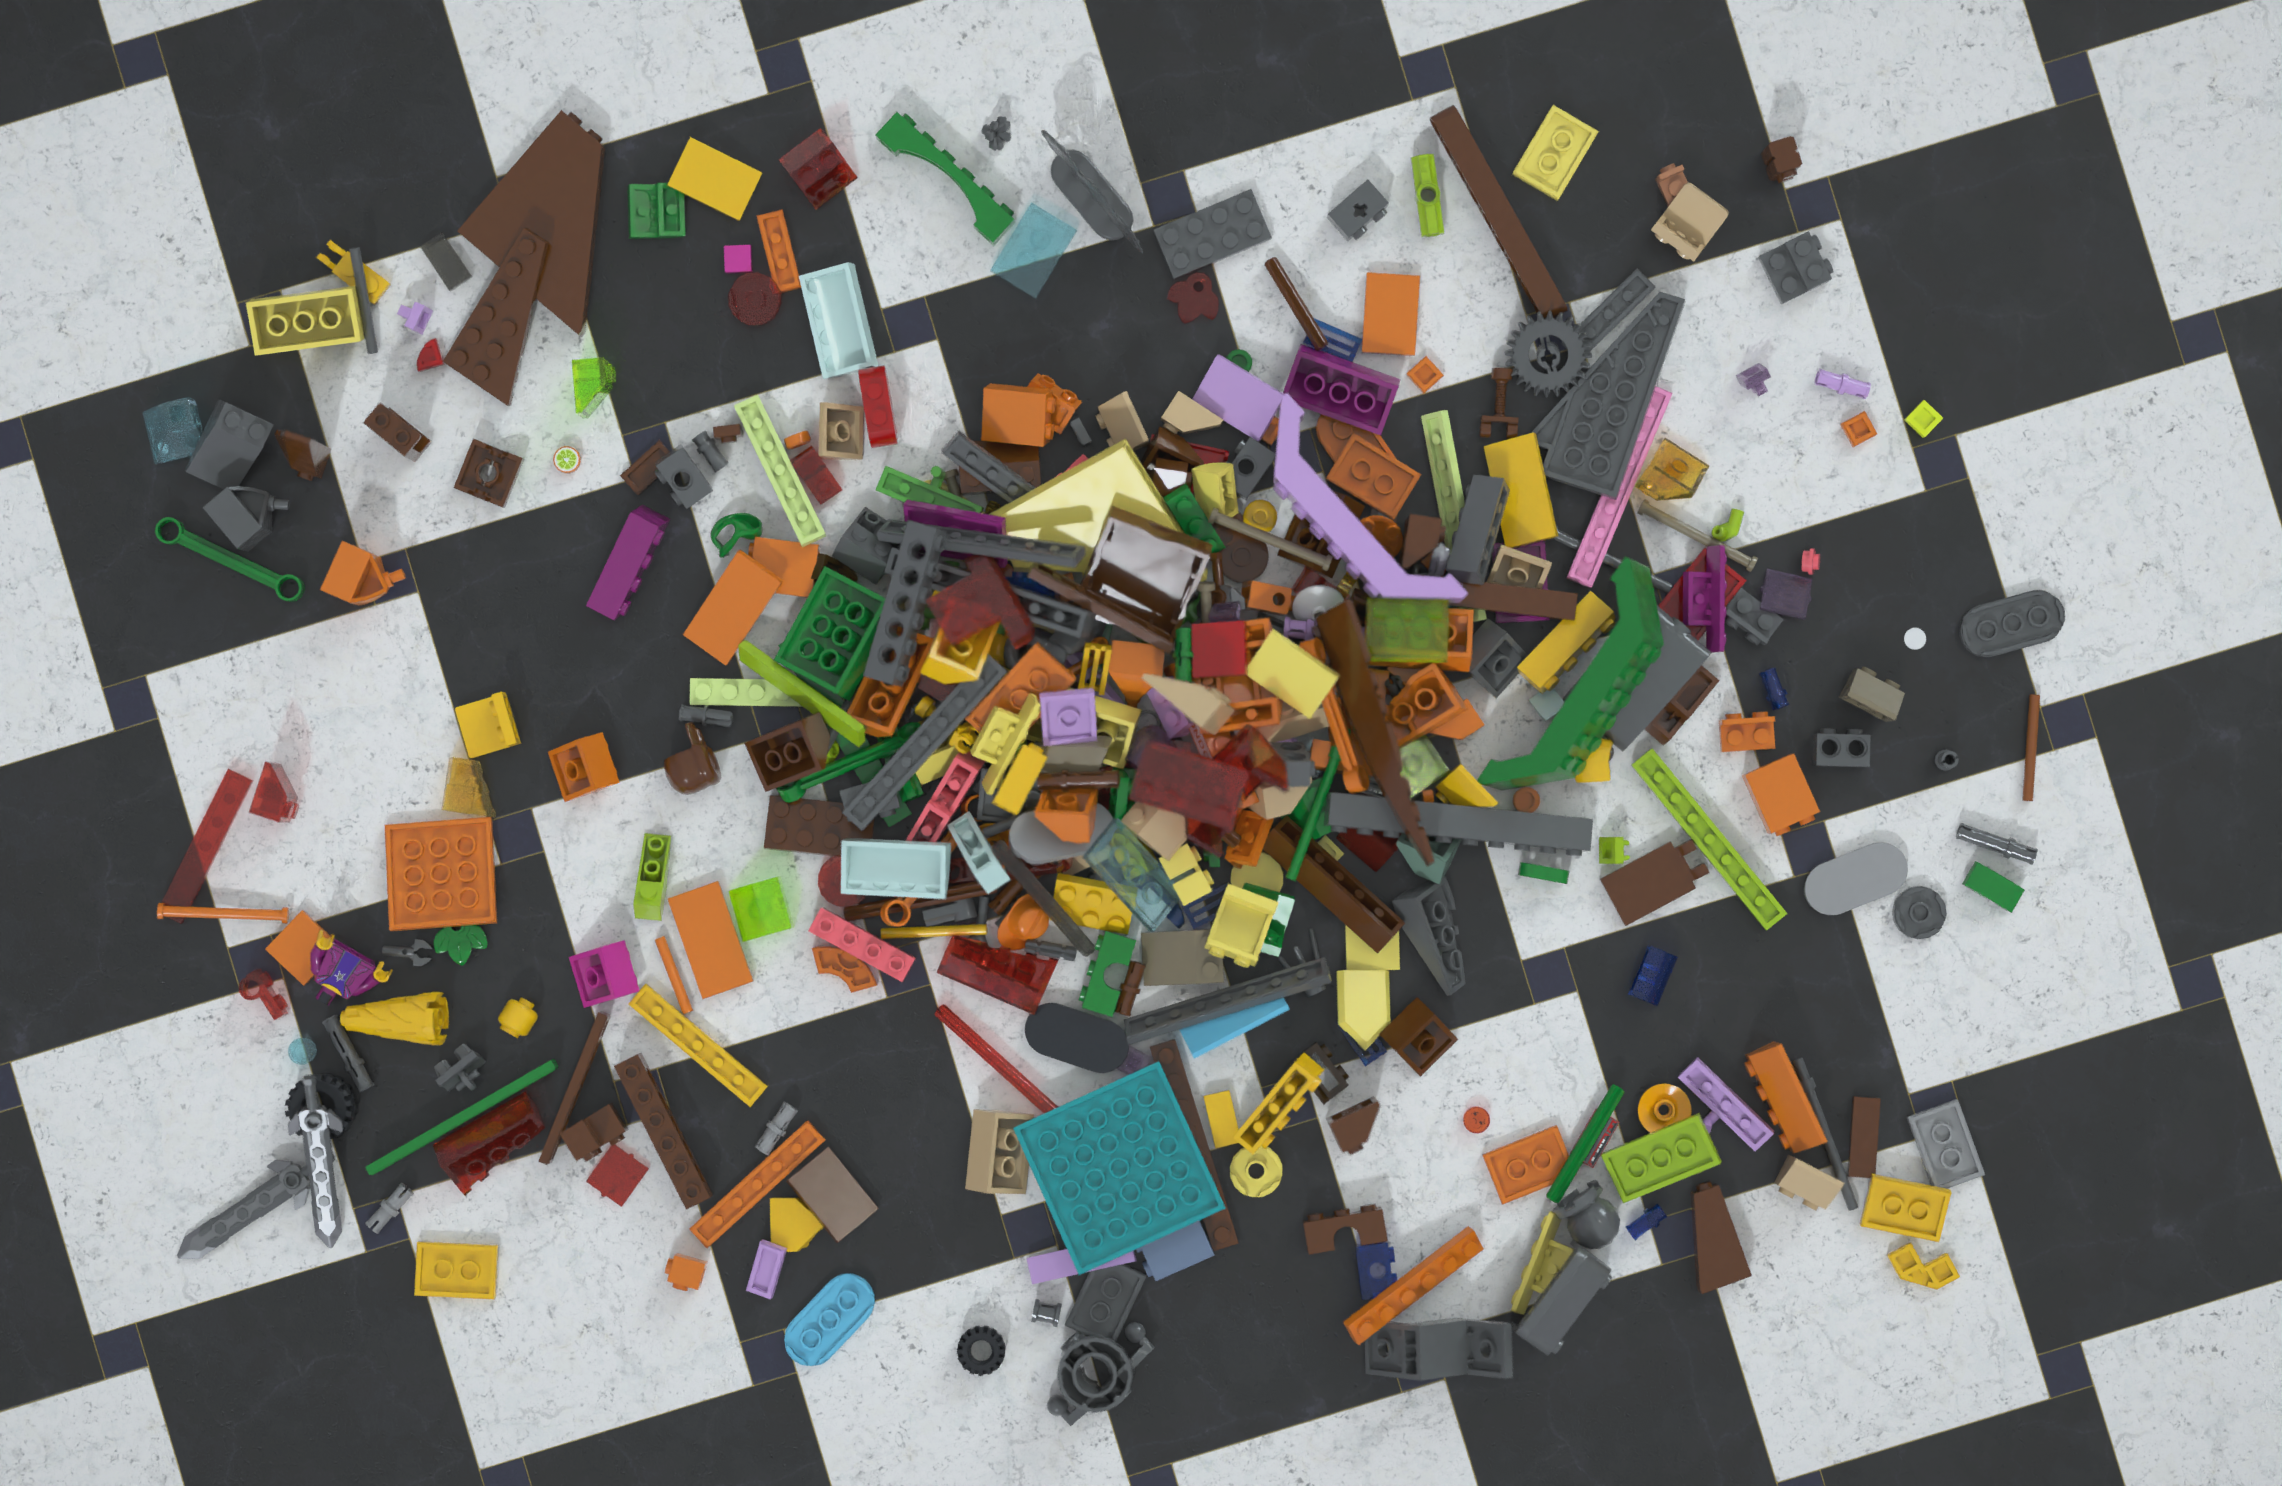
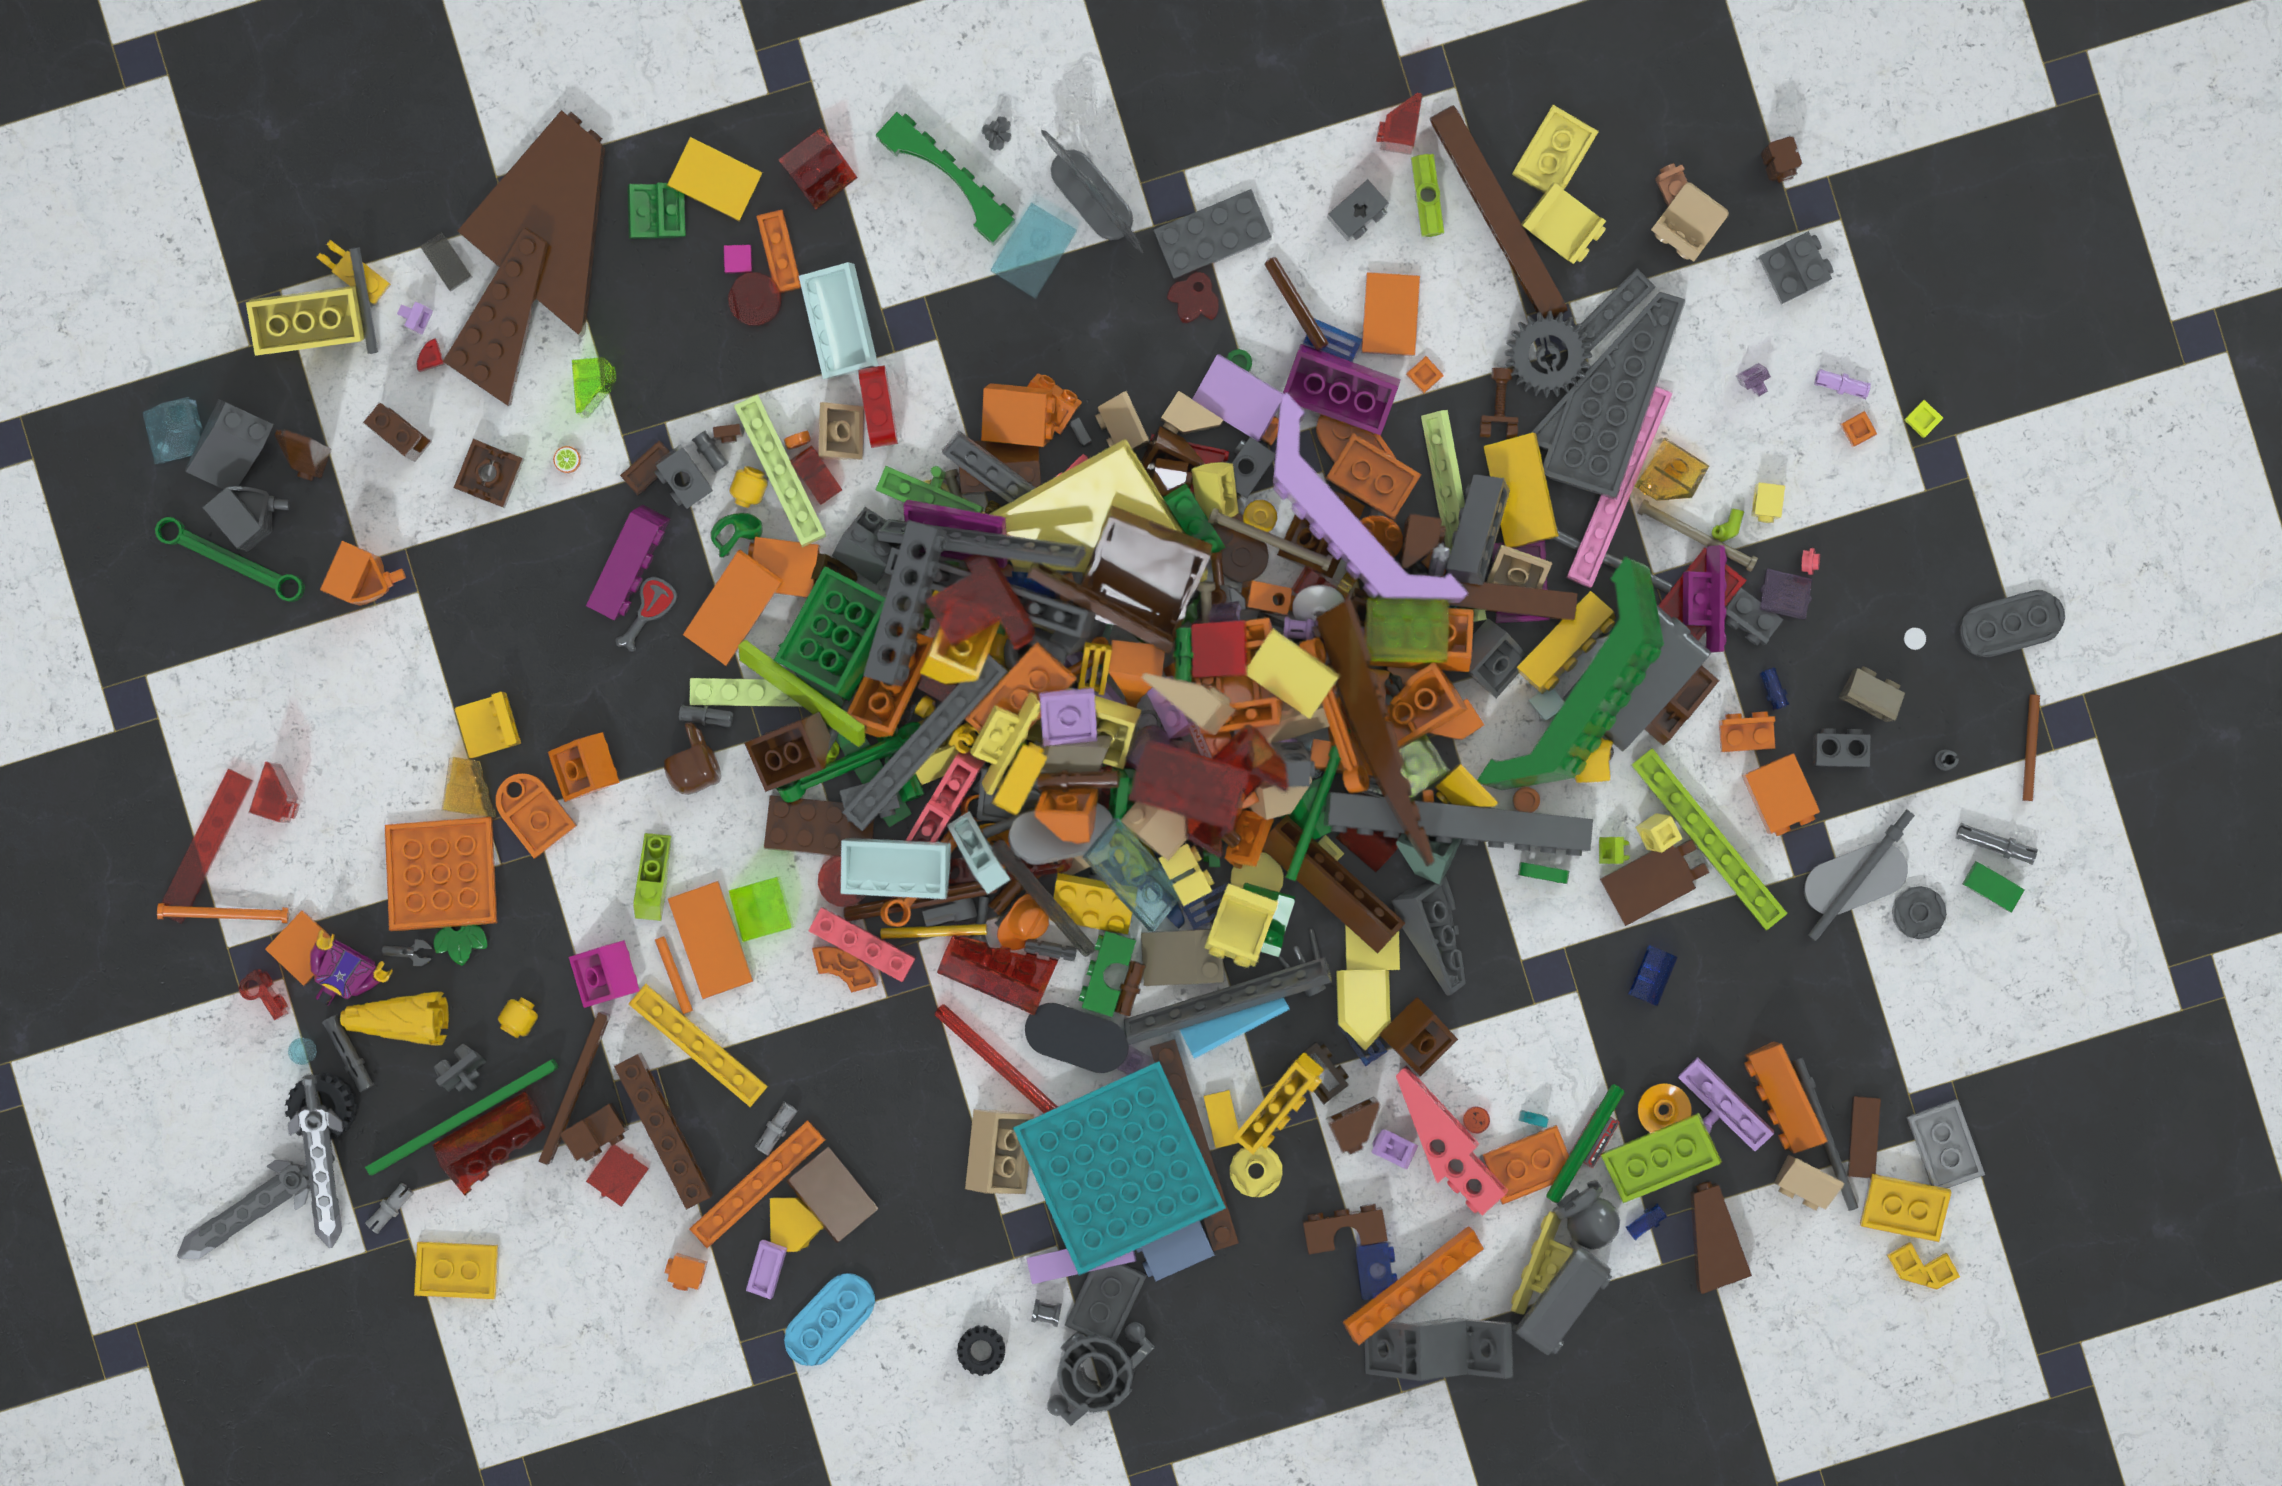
none -> orange tile [496,774,577,859]
none -> dark grey piece [615,577,678,651]
none -> yellow head [729,466,768,508]
none -> lavender bracket [1372,1129,1419,1169]
none -> clear red slope [1376,93,1423,155]
none -> coral brick [1396,1065,1508,1216]
none -> teal tile [1518,1110,1549,1128]
none -> light yellow panel [1521,182,1606,264]
none -> light yellow brick [1636,813,1683,853]
none -> light yellow brick [1751,482,1785,523]
none -> dark grey bar [1808,809,1915,941]

